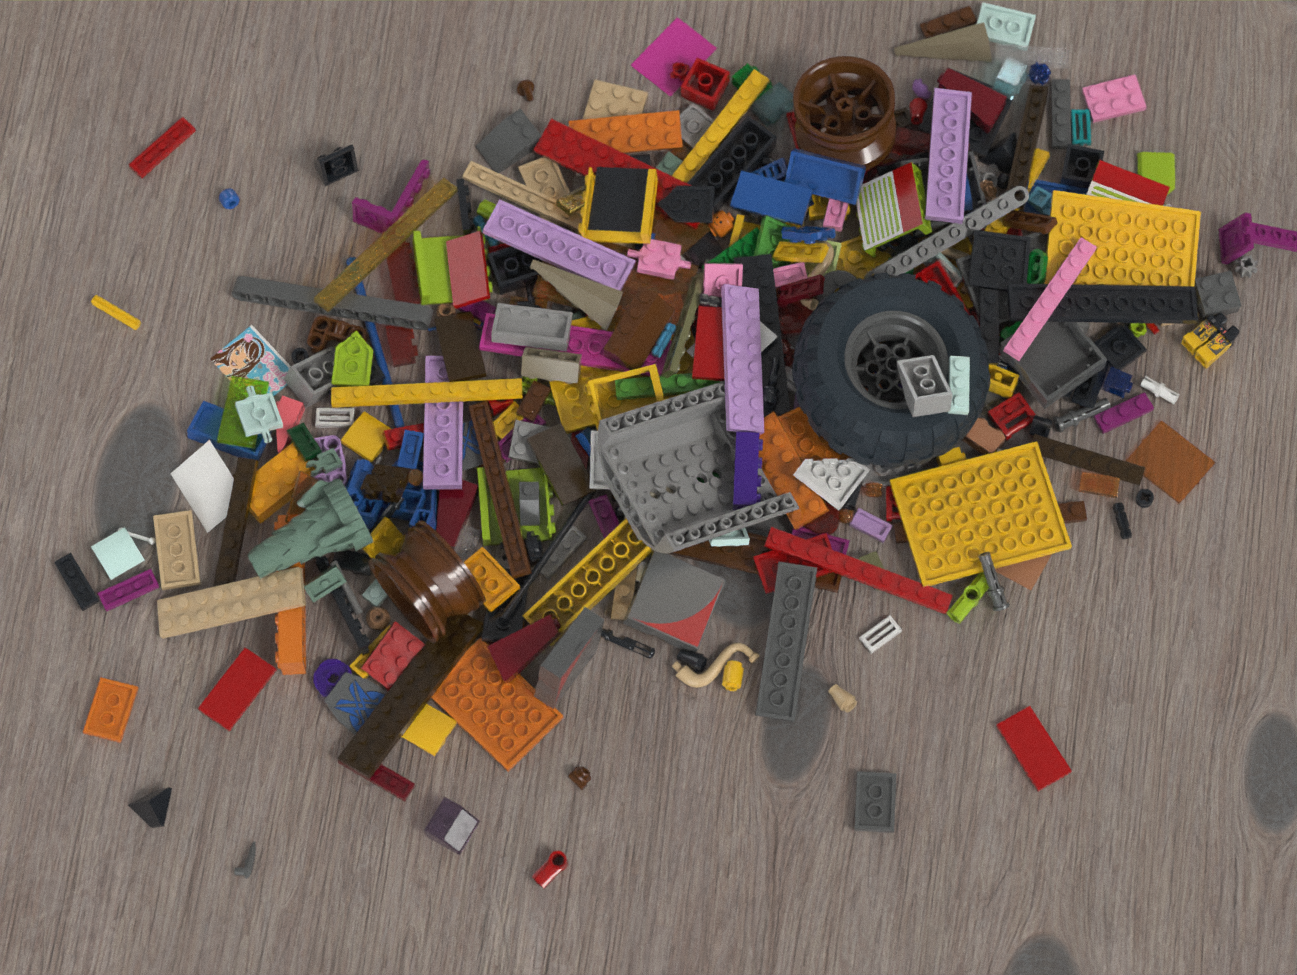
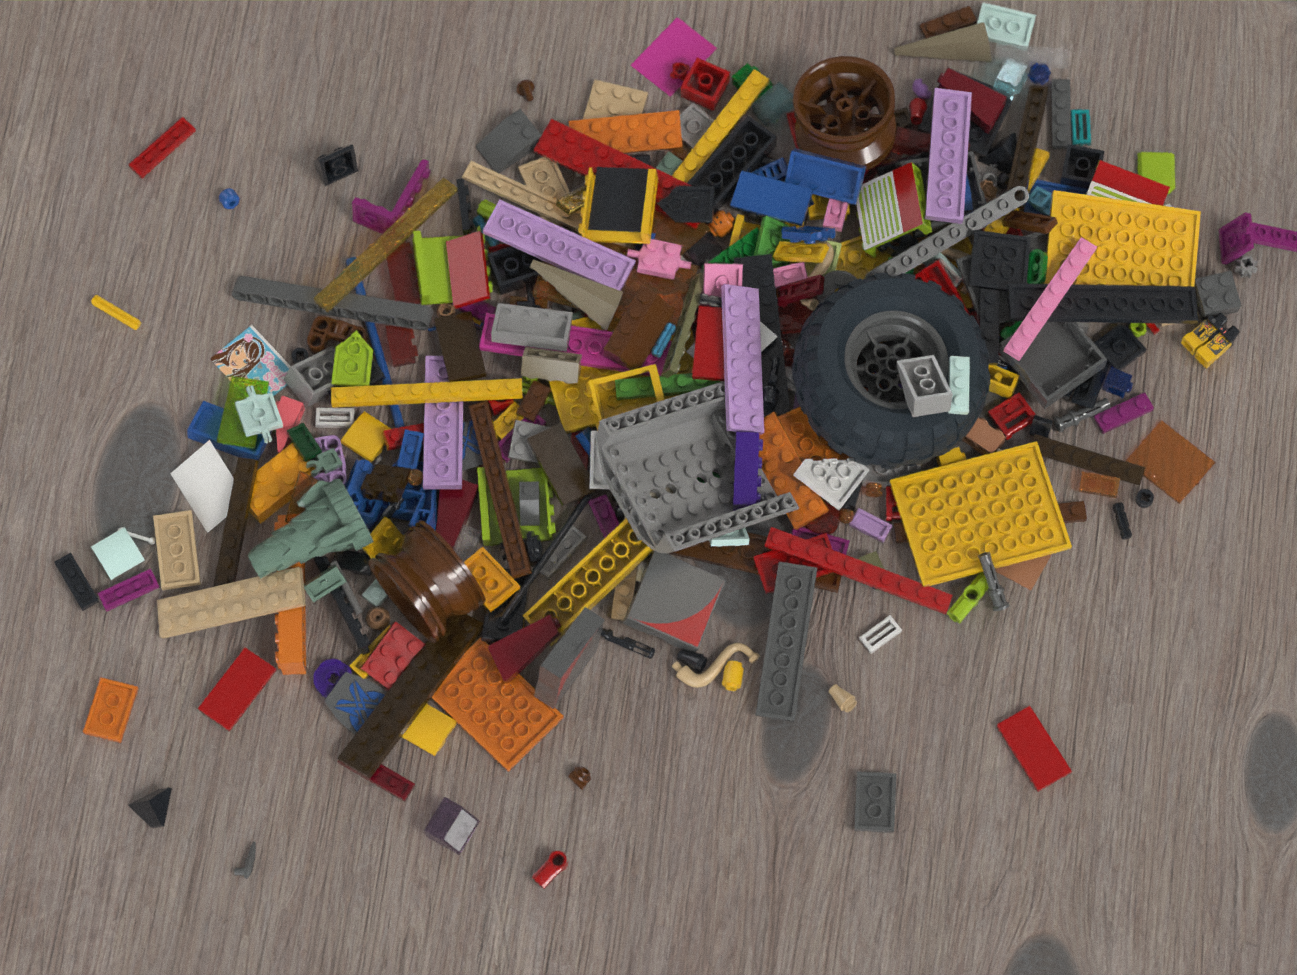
bright pink plate [1082,74,1147,123] -> none
white pin [1140,376,1180,404] -> none

